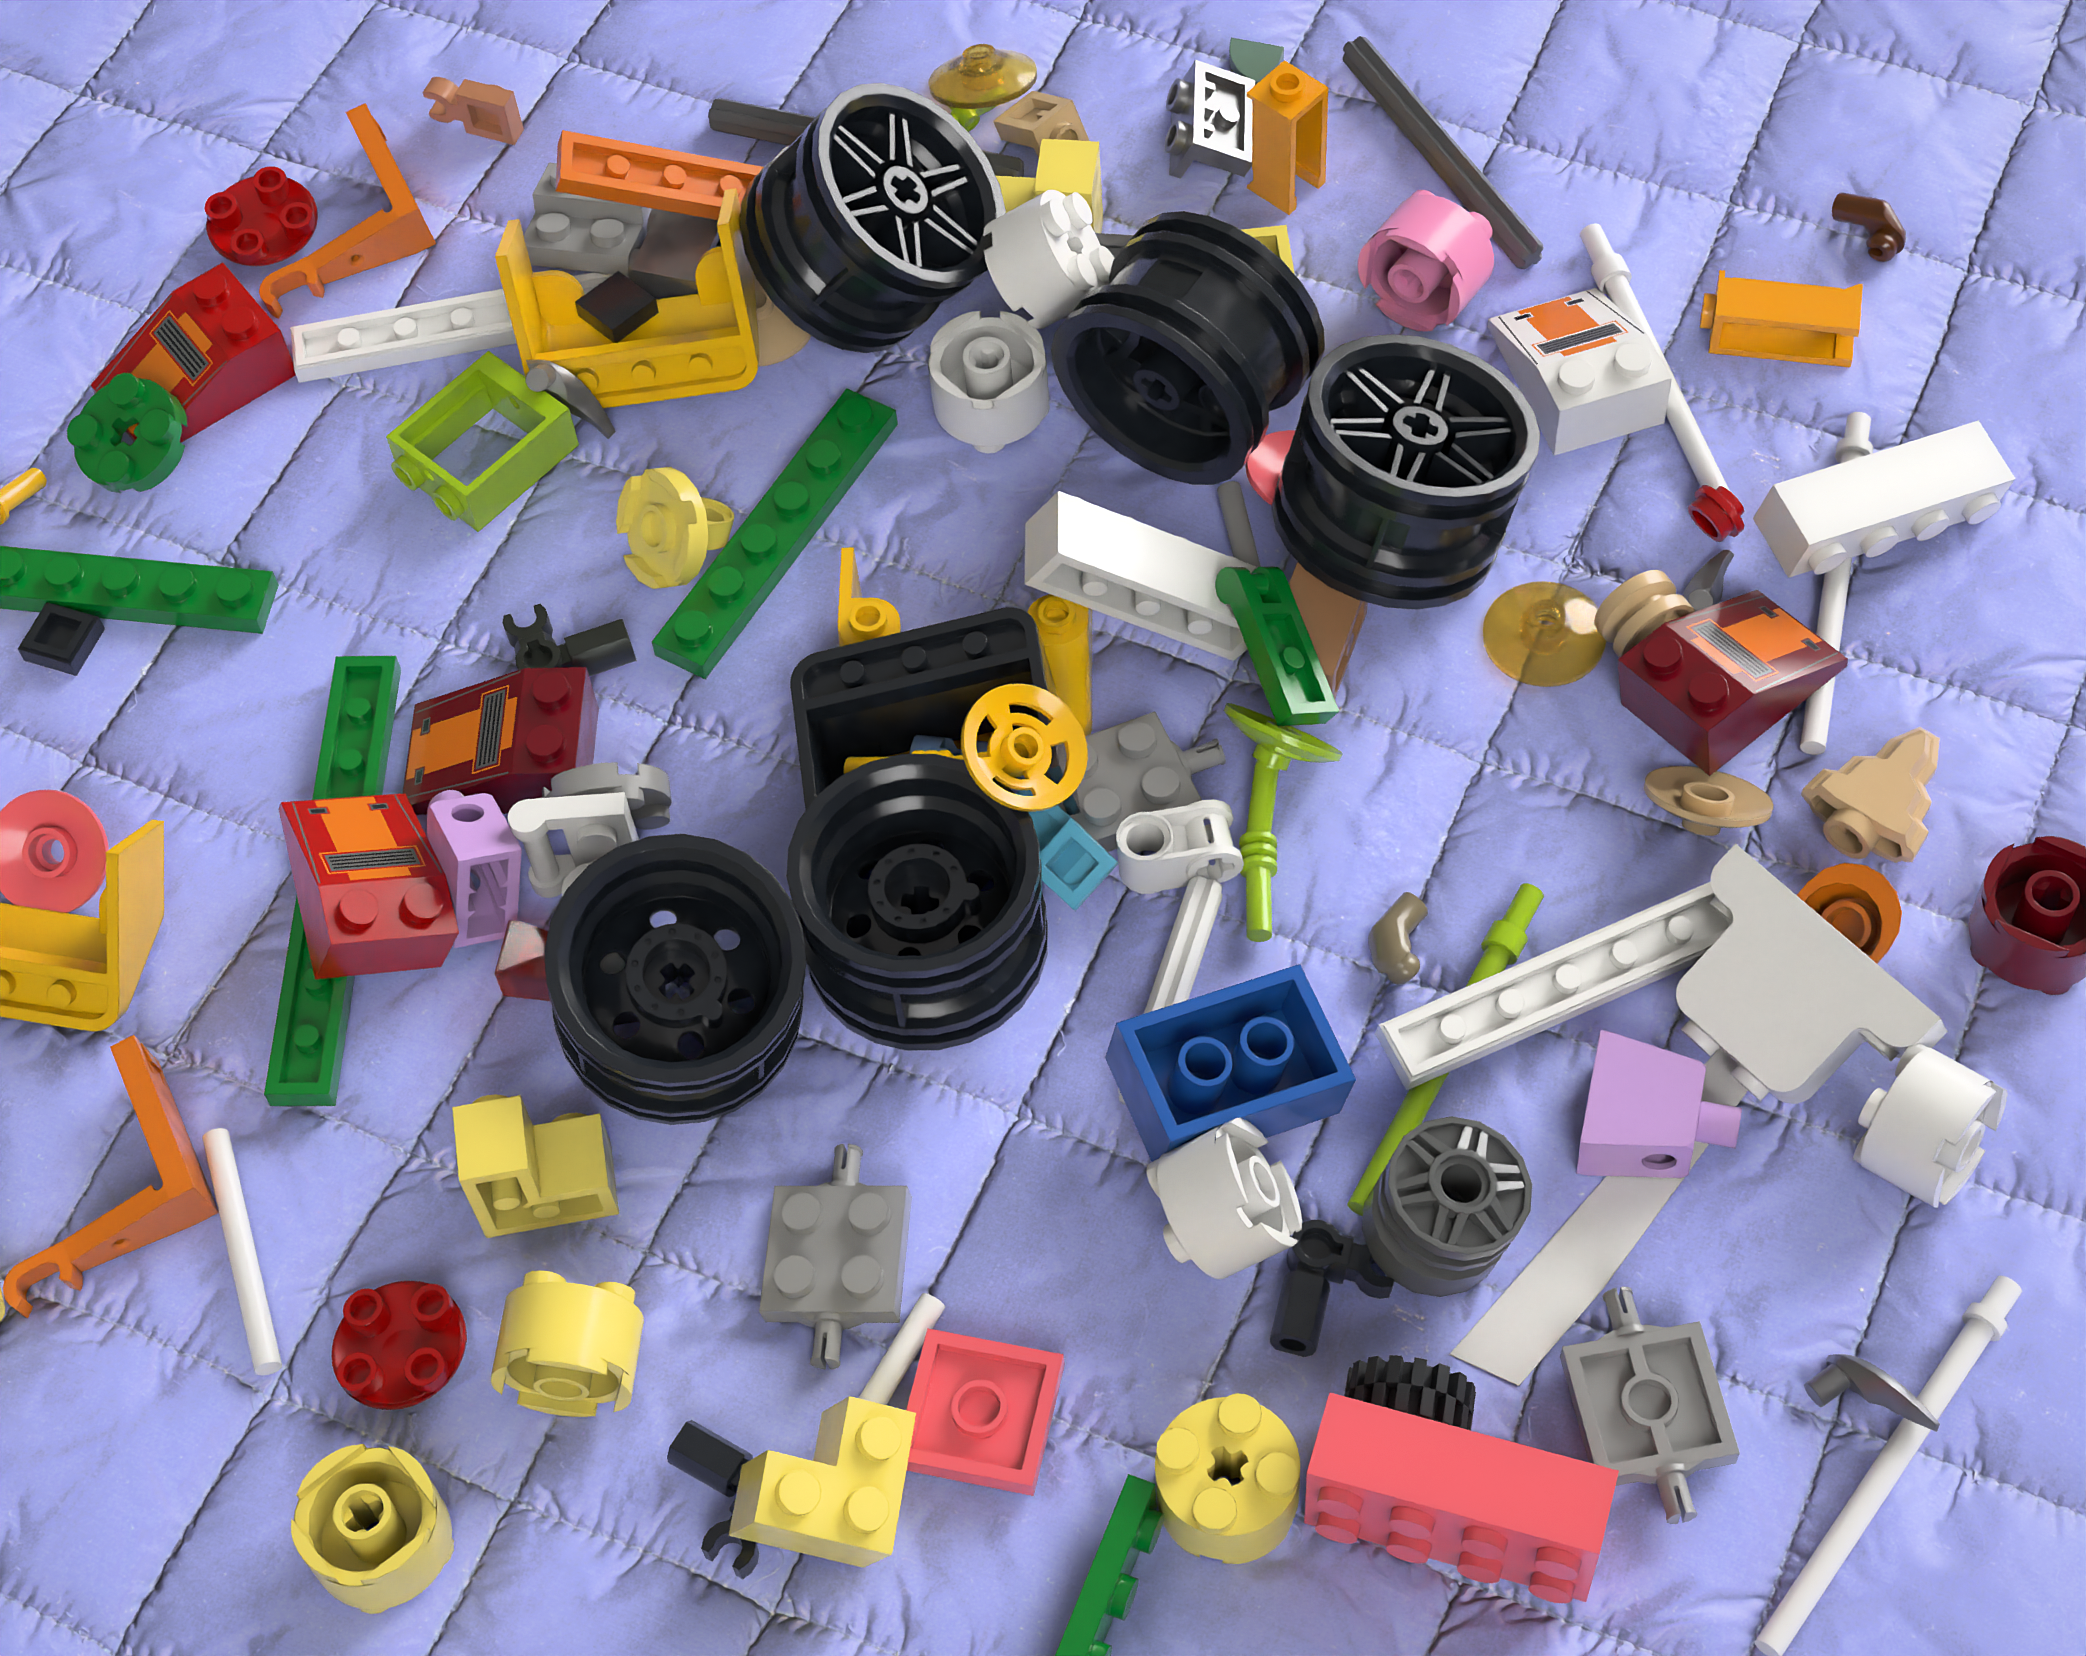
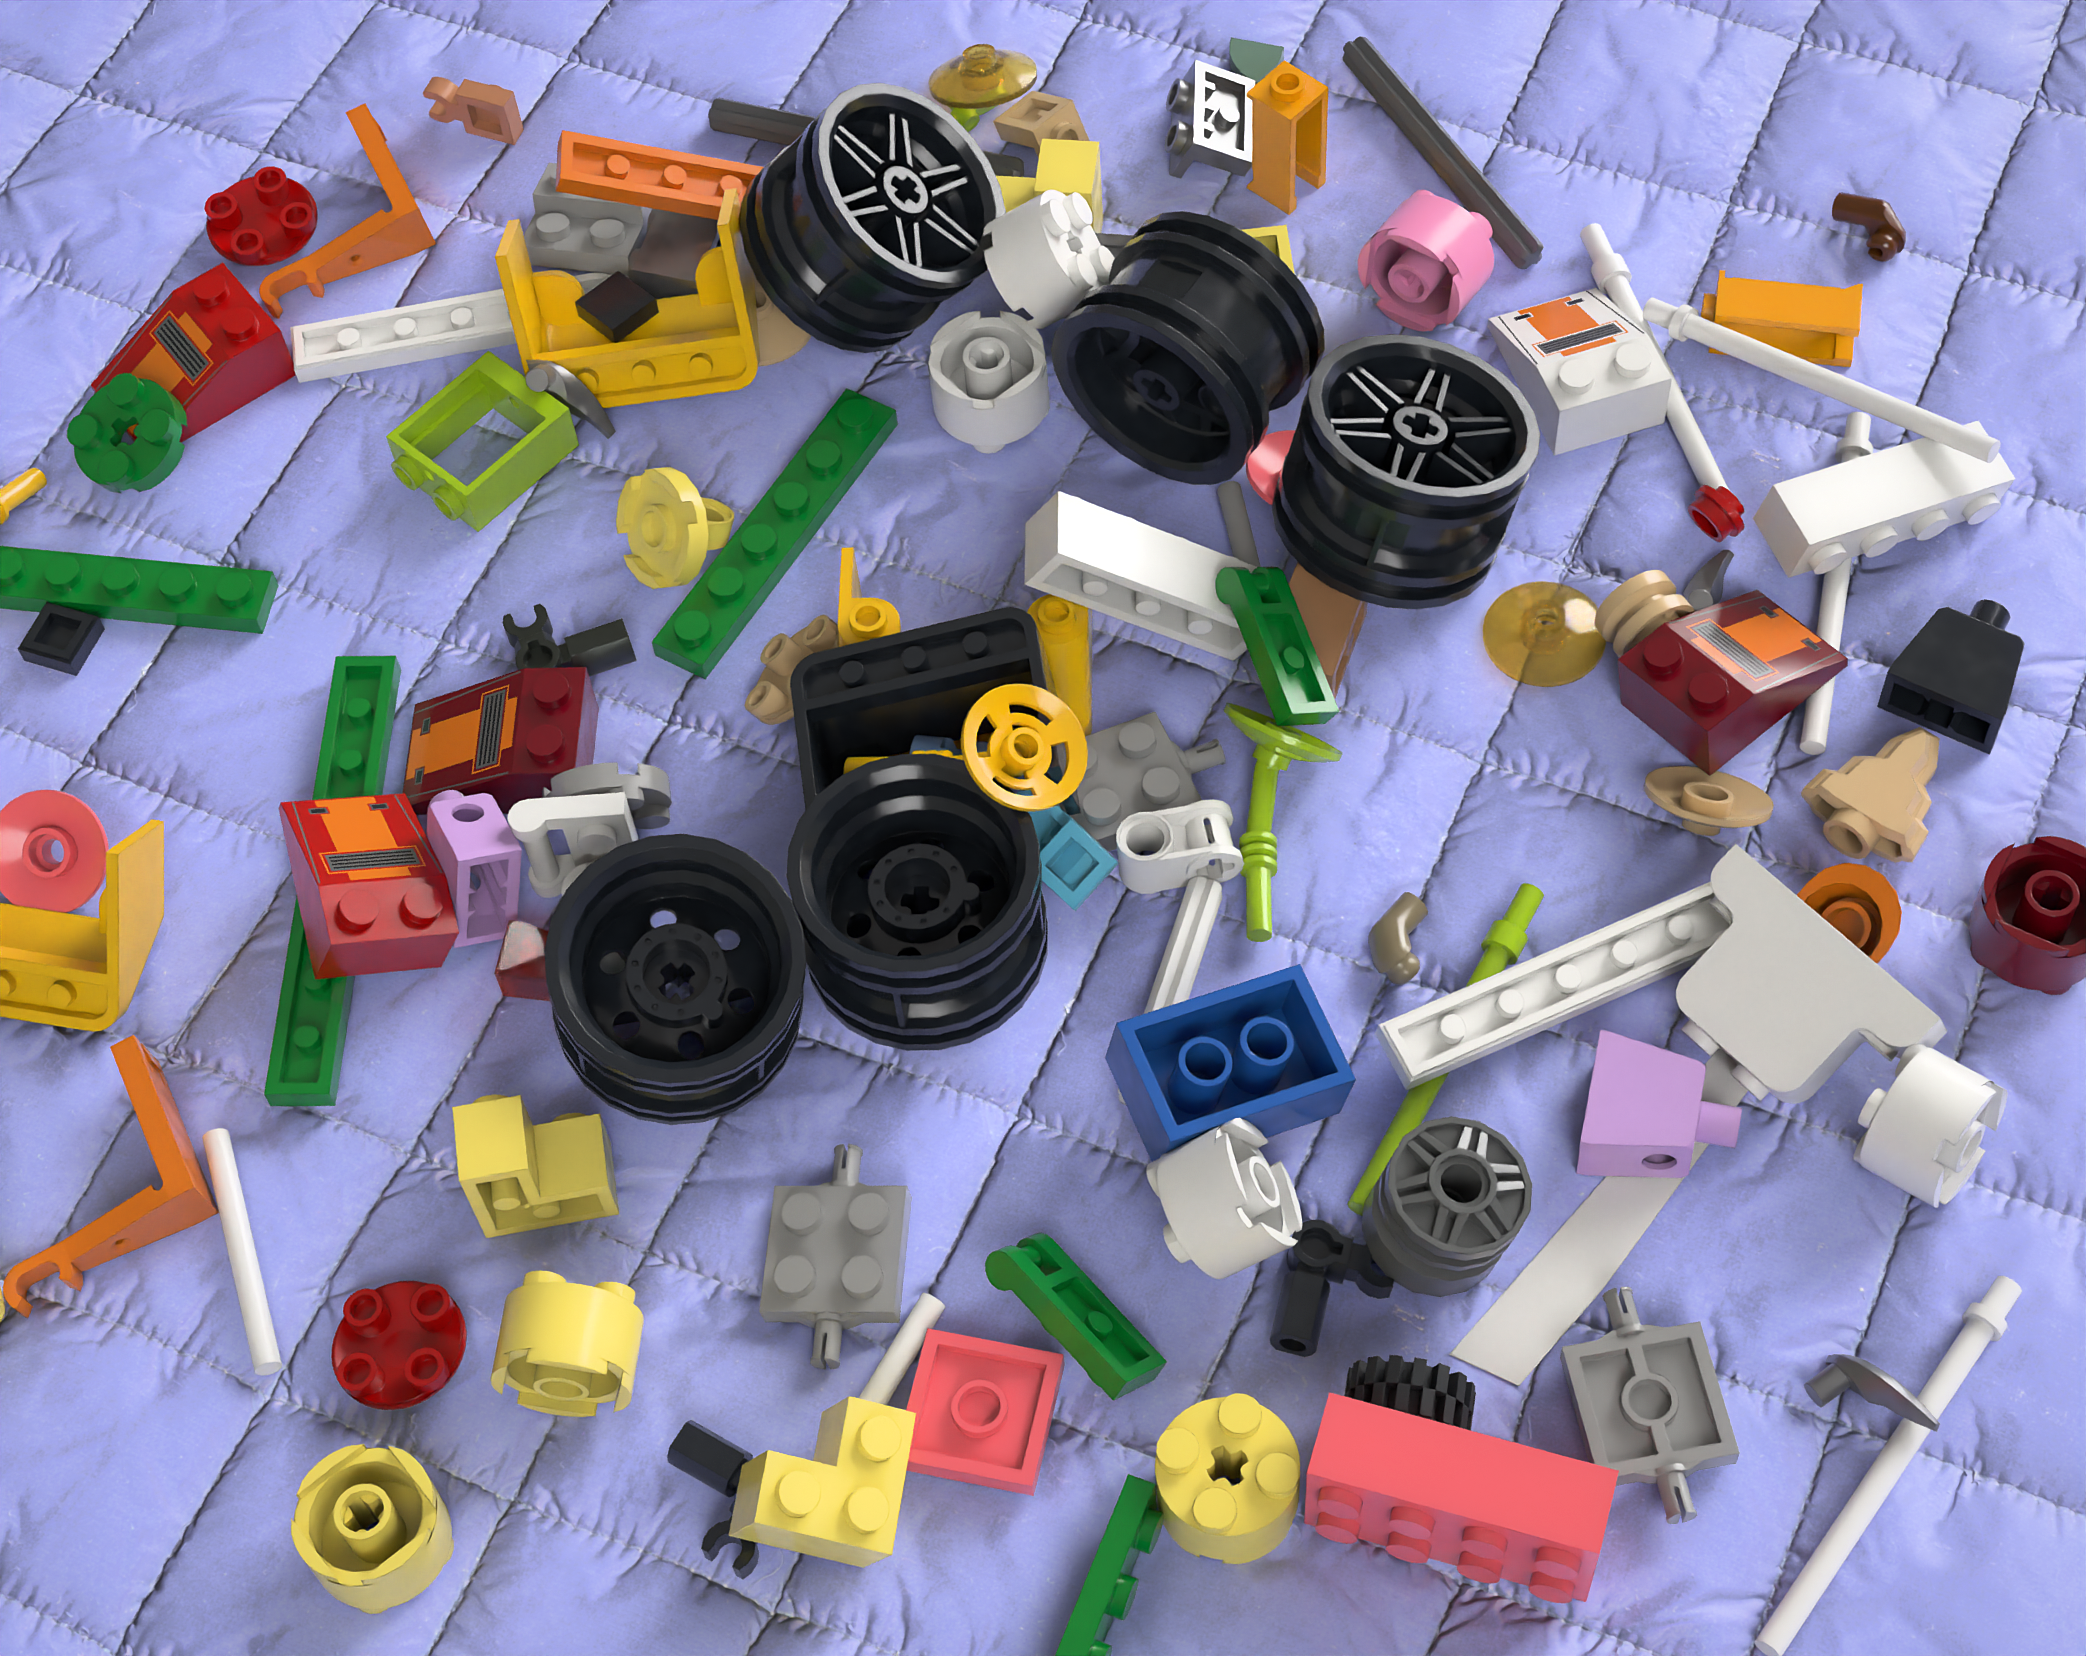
none -> tan dish [745,615,839,725]
none -> green plate [985,1233,1167,1401]
none -> white bar [1642,297,2001,463]
none -> black torso [1877,599,2025,755]

